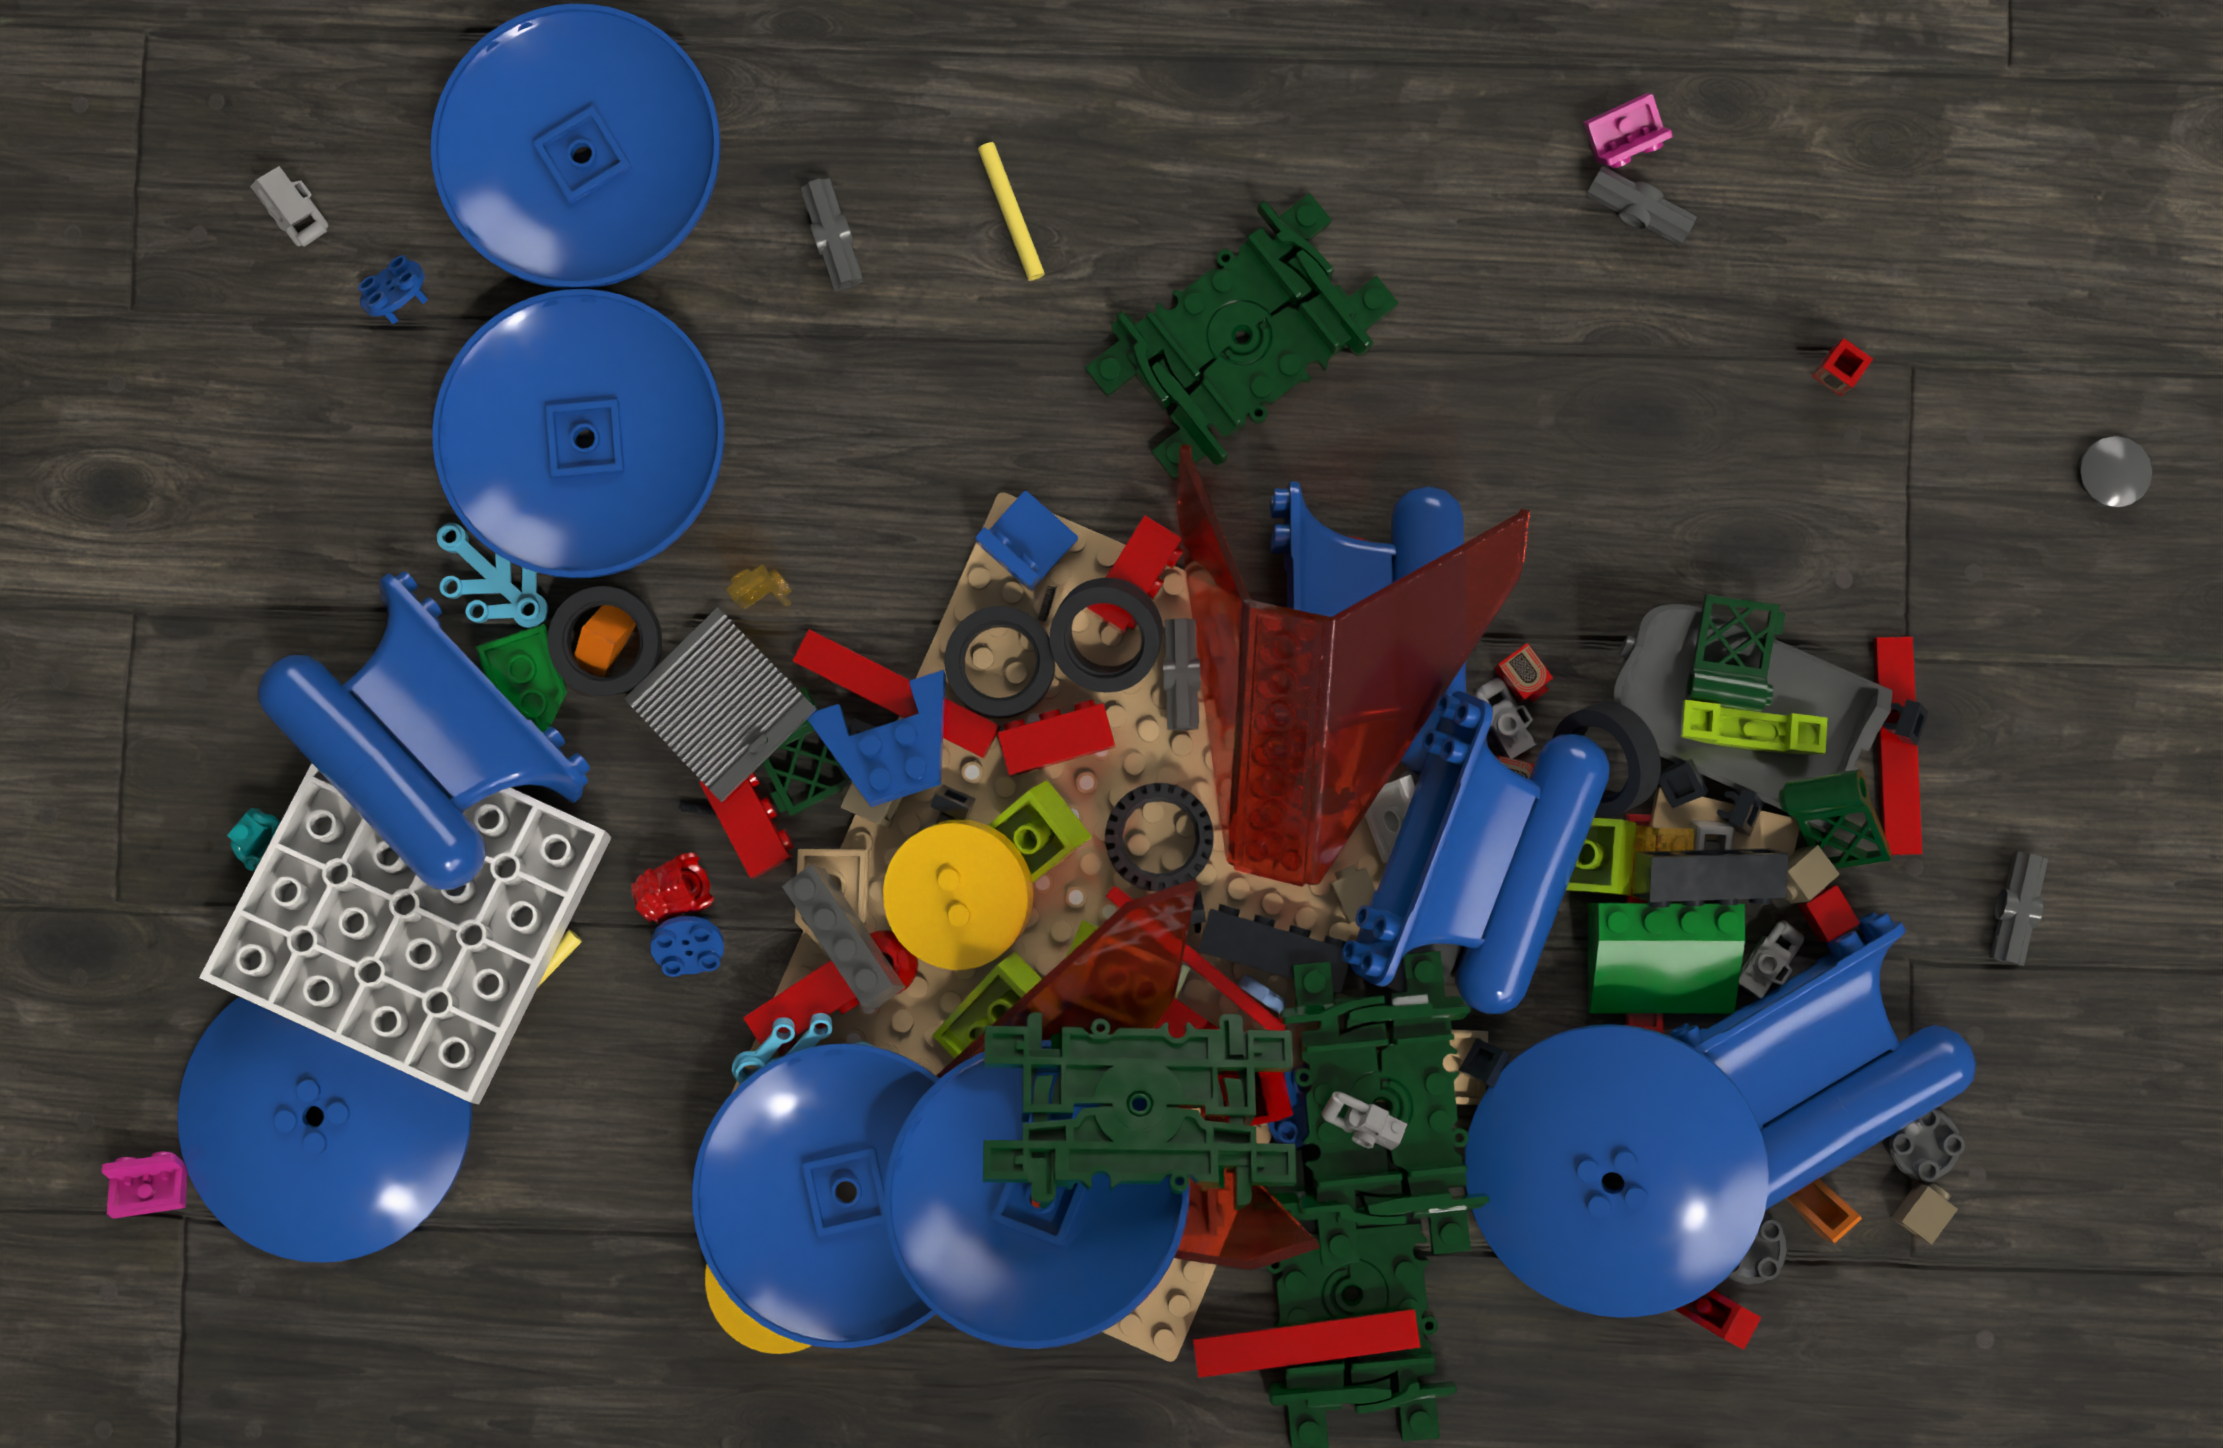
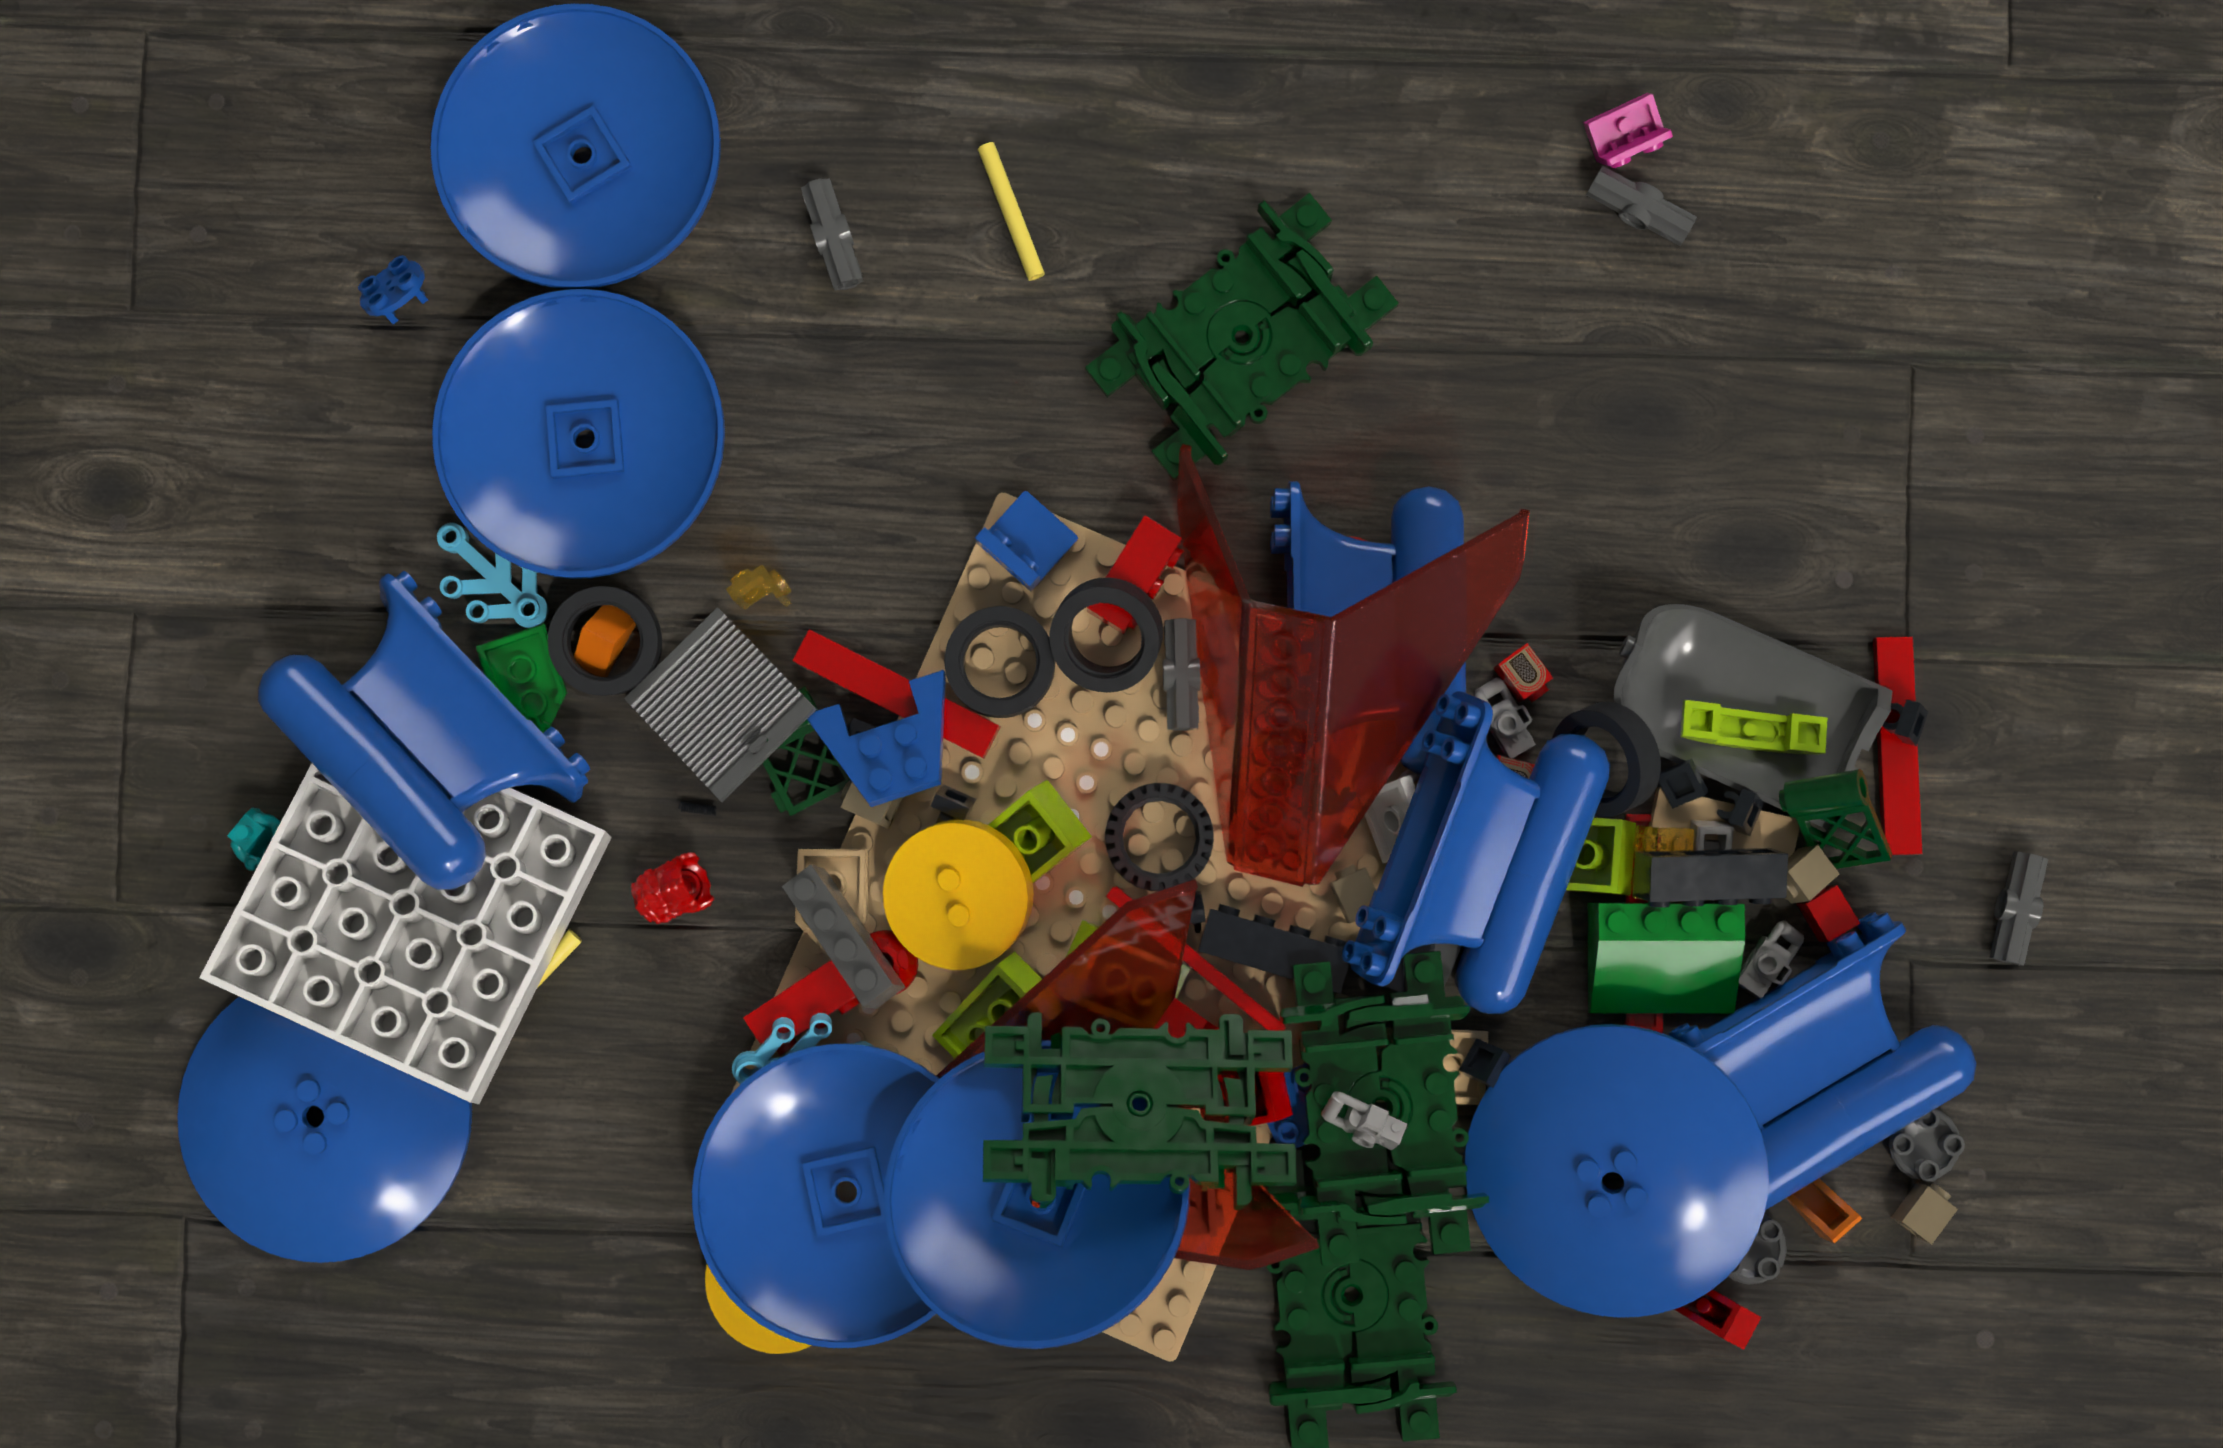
dark pink bracket [101,1151,188,1219] -> none
light grey piece [250,166,328,247] -> none
blue plate [651,916,724,977] -> none
red brick [699,771,795,879] -> none
red brick [997,699,1116,777] -> none
black leg [1037,586,1057,622] -> none
red tile [1193,1308,1421,1378] -> none
light blue tile [1237,975,1287,1014] -> none
dark green piece [1686,594,1785,712] -> none
red brick [1812,338,1873,397] -> none
dark grey dish [2078,436,2152,508] -> none

